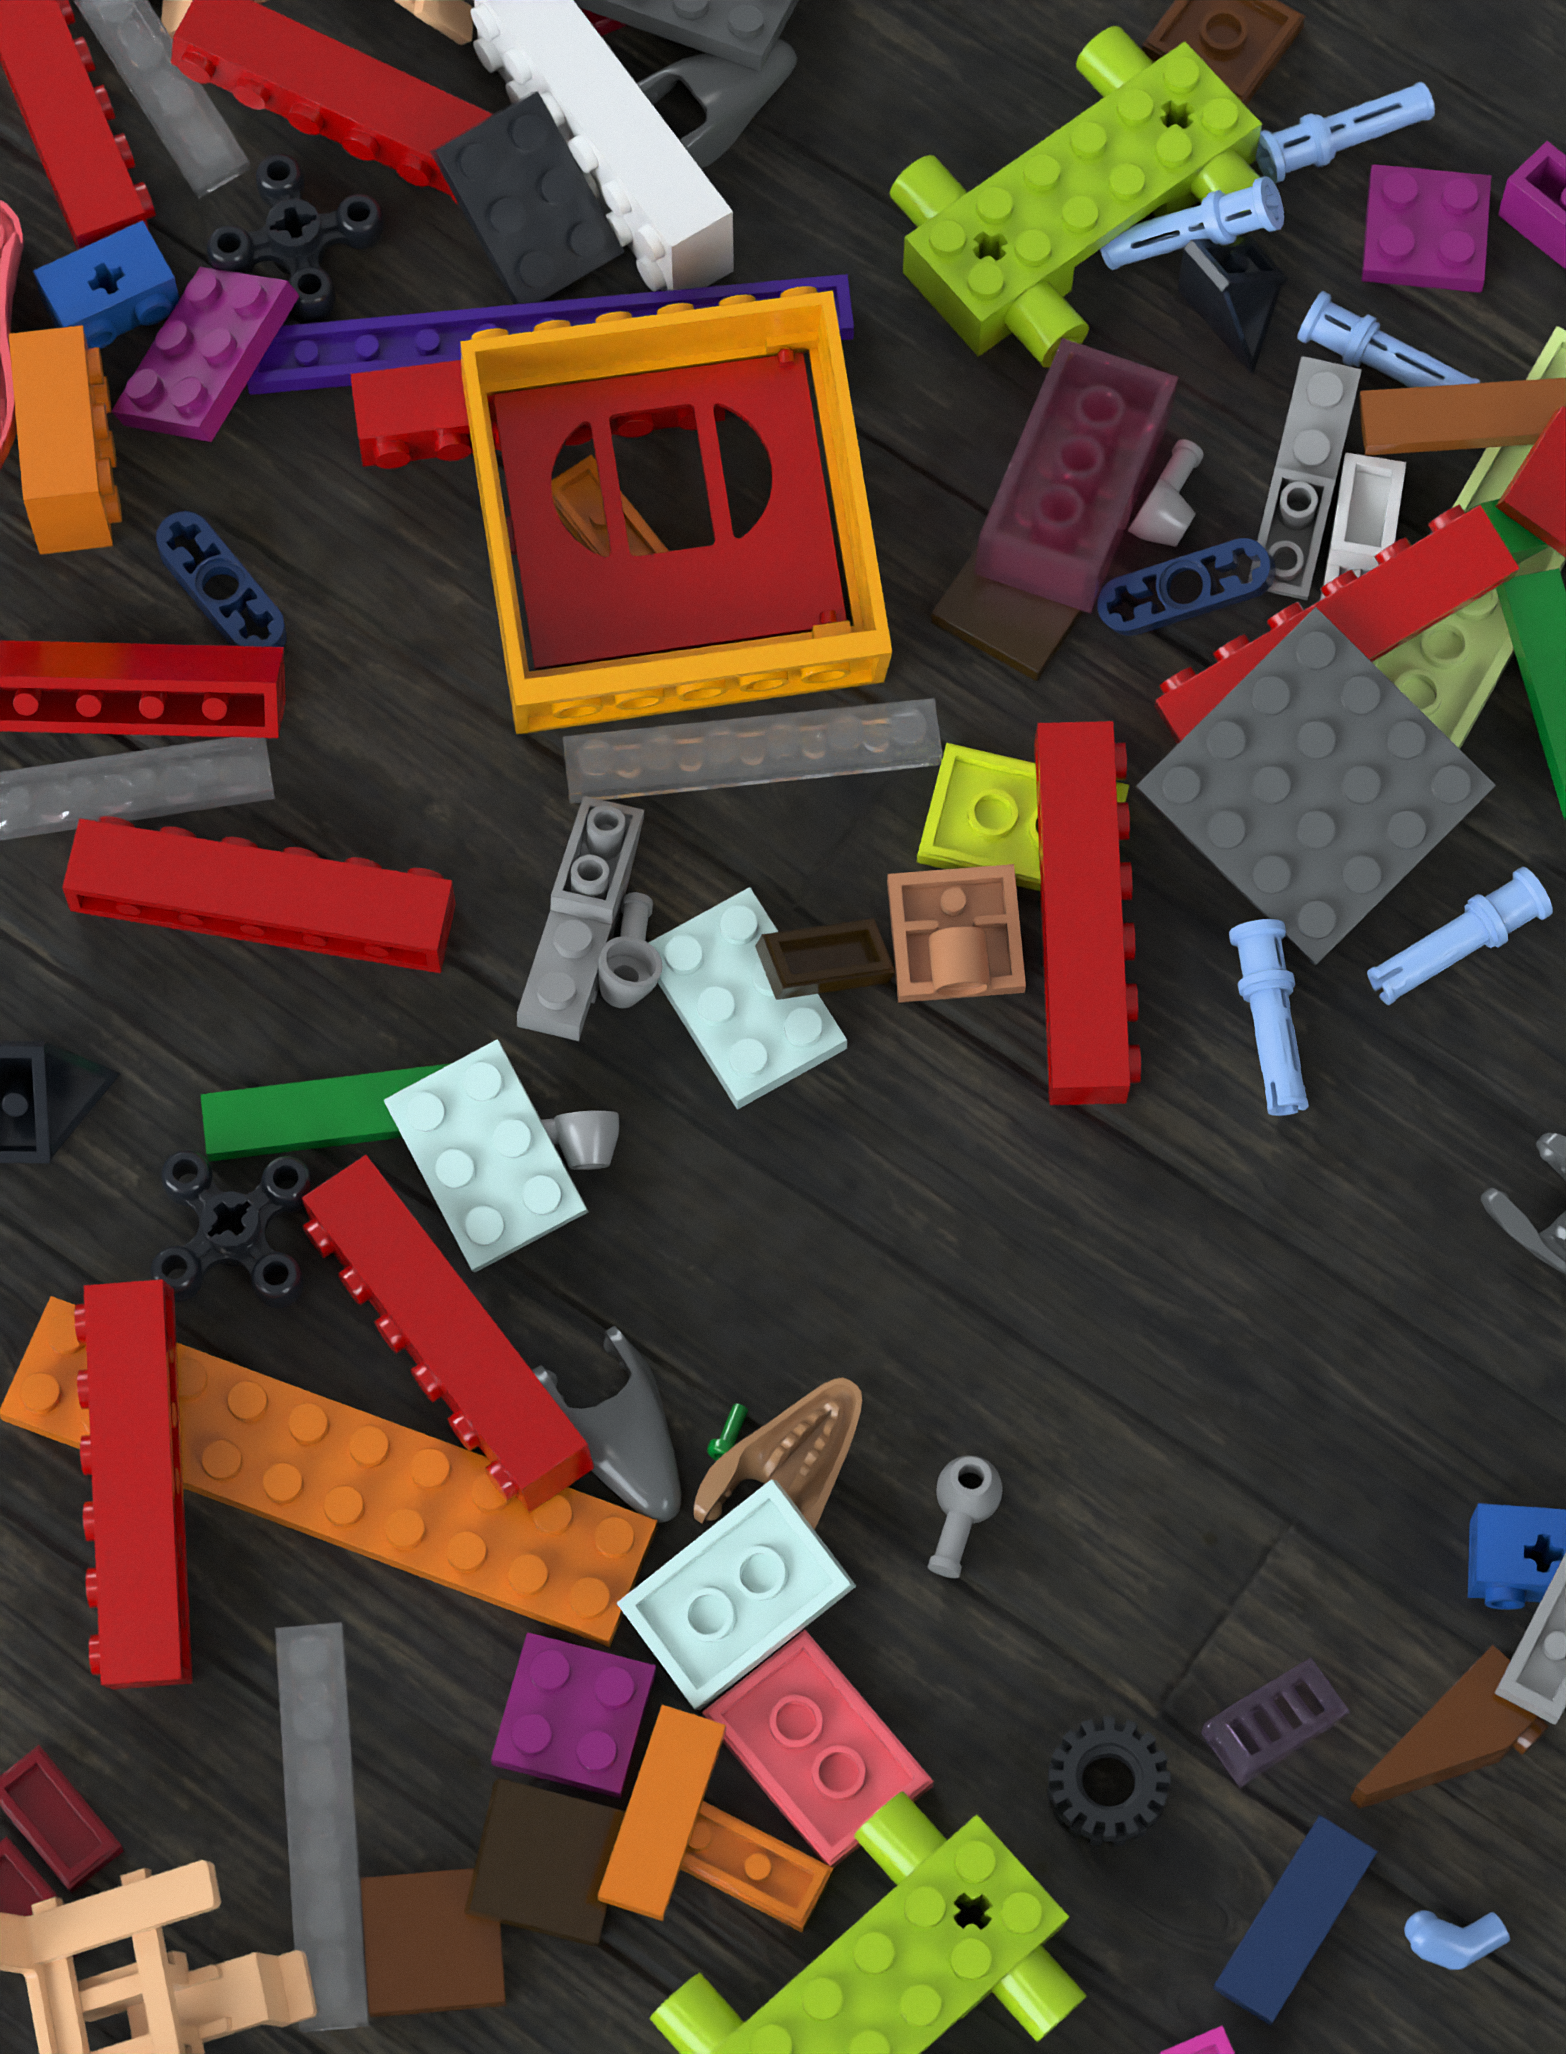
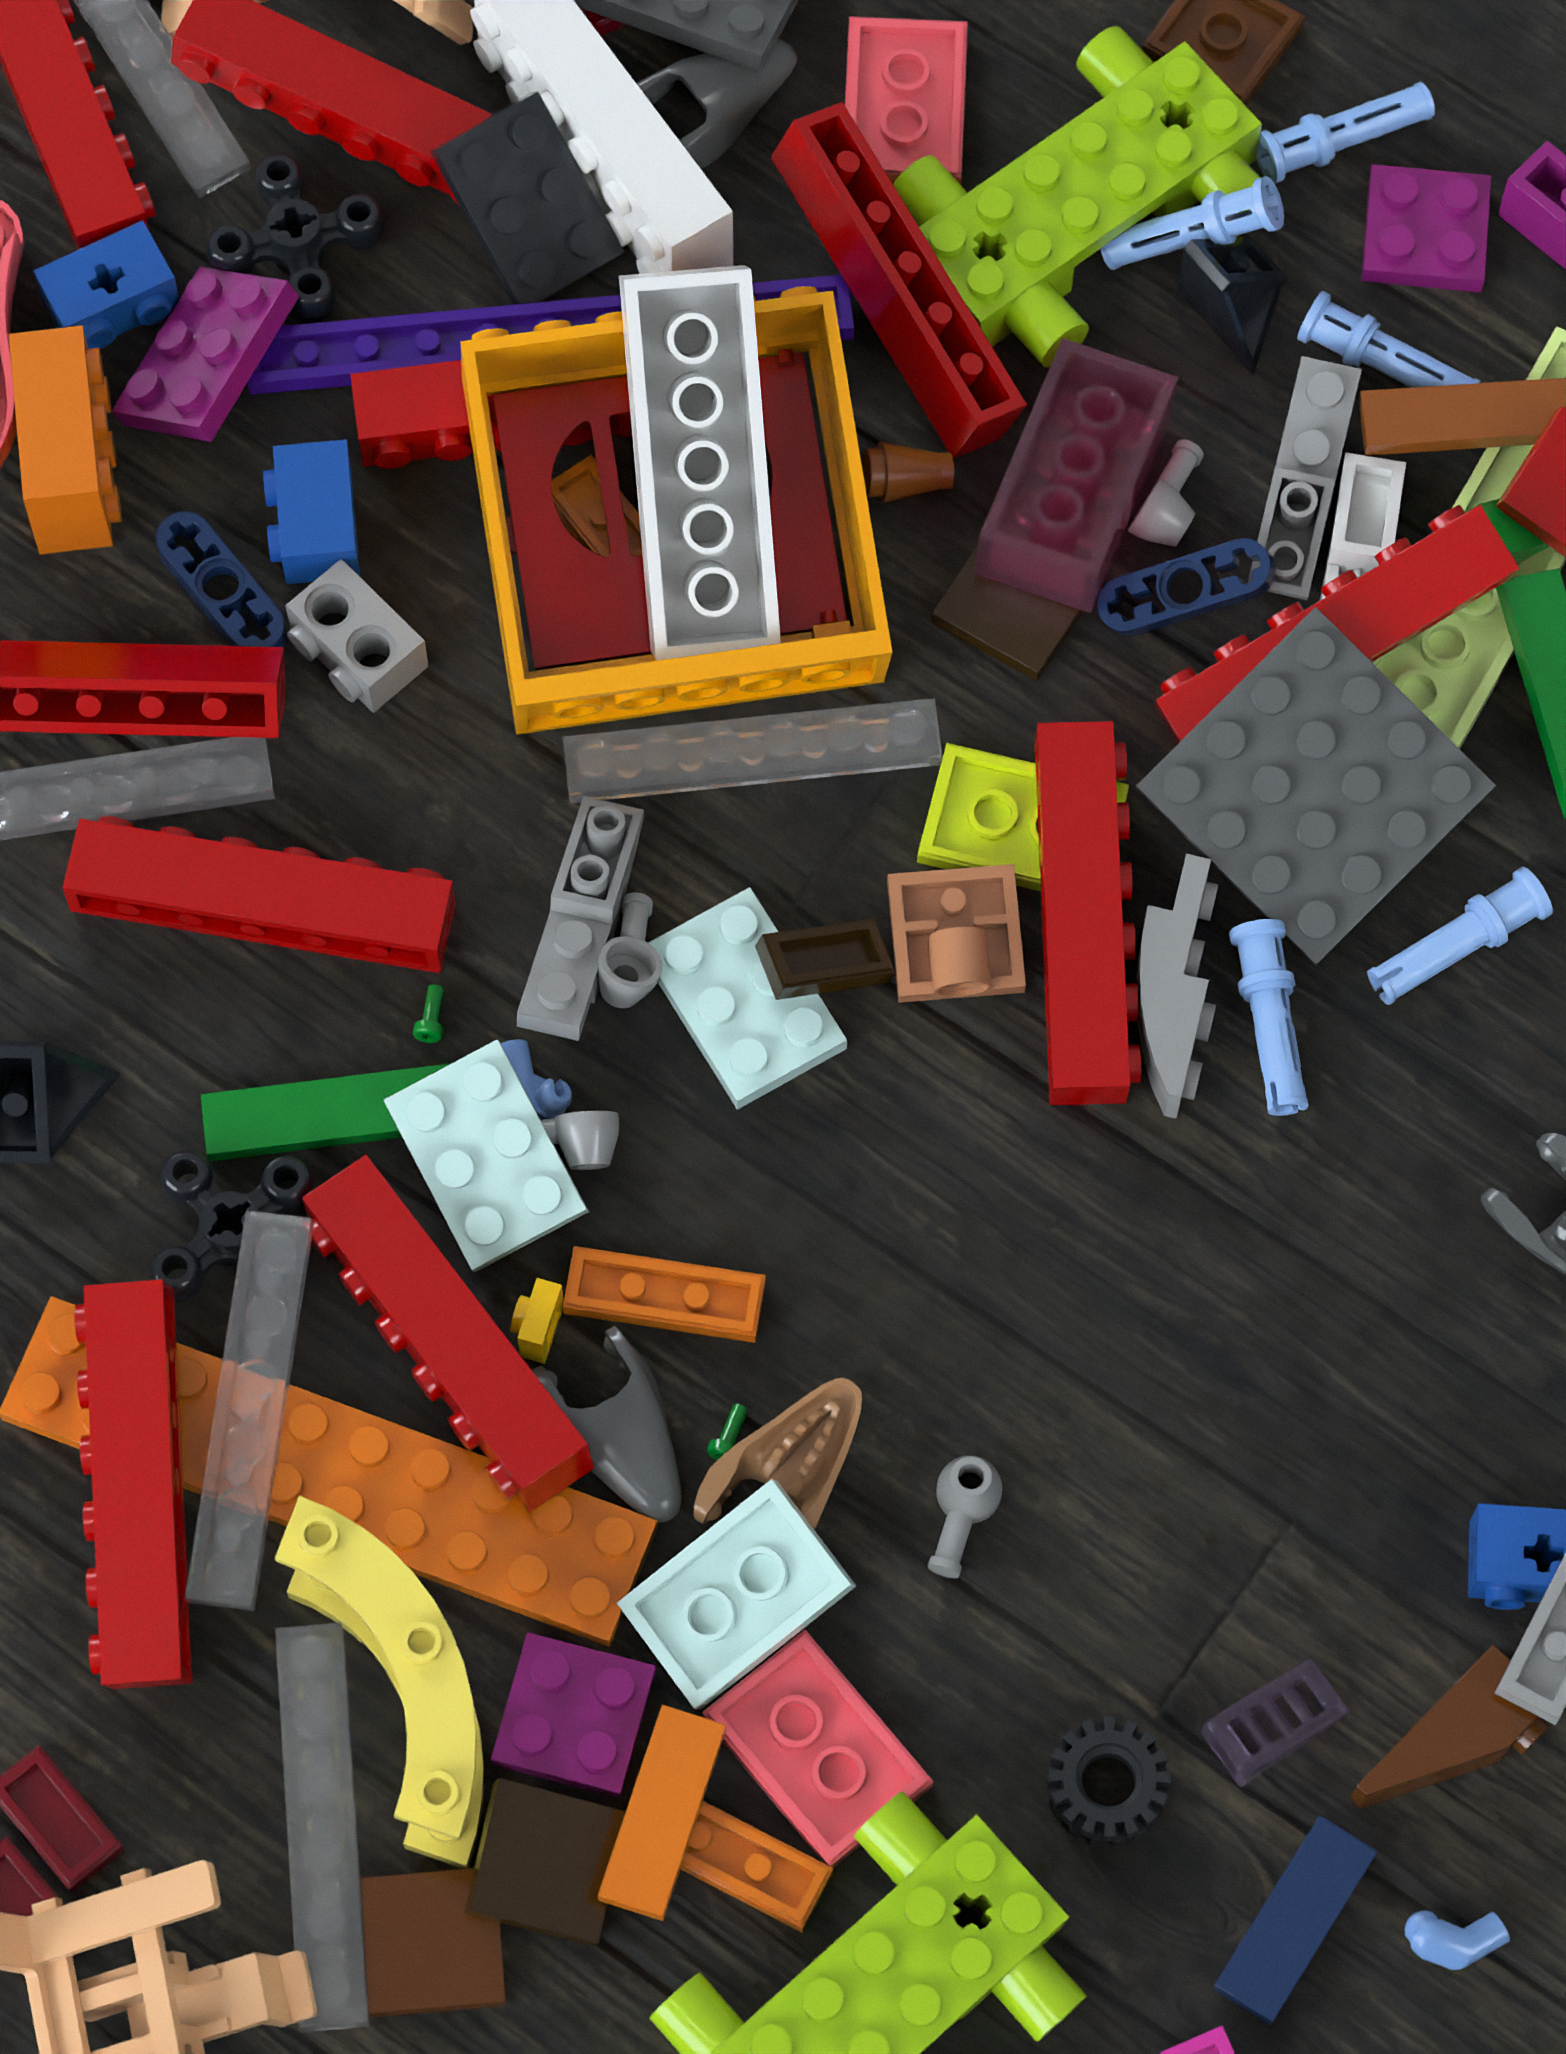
none -> clear plate [185,1211,314,1611]
none -> blue brick [263,440,360,584]
none -> light yellow fence [275,1496,484,1869]
none -> light grey brick [285,559,429,713]
none -> green piece [413,984,444,1043]
none -> medium blue arm [501,1039,572,1120]
none -> yellow plate [510,1278,564,1364]
none -> orange tile [563,1246,766,1343]
none -> white brick [619,265,781,660]
none -> red brick [771,102,1027,459]
none -> coral tile [845,17,968,184]
none -> dark orange cone [861,442,954,503]
none -> light grey slope [1136,854,1219,1118]

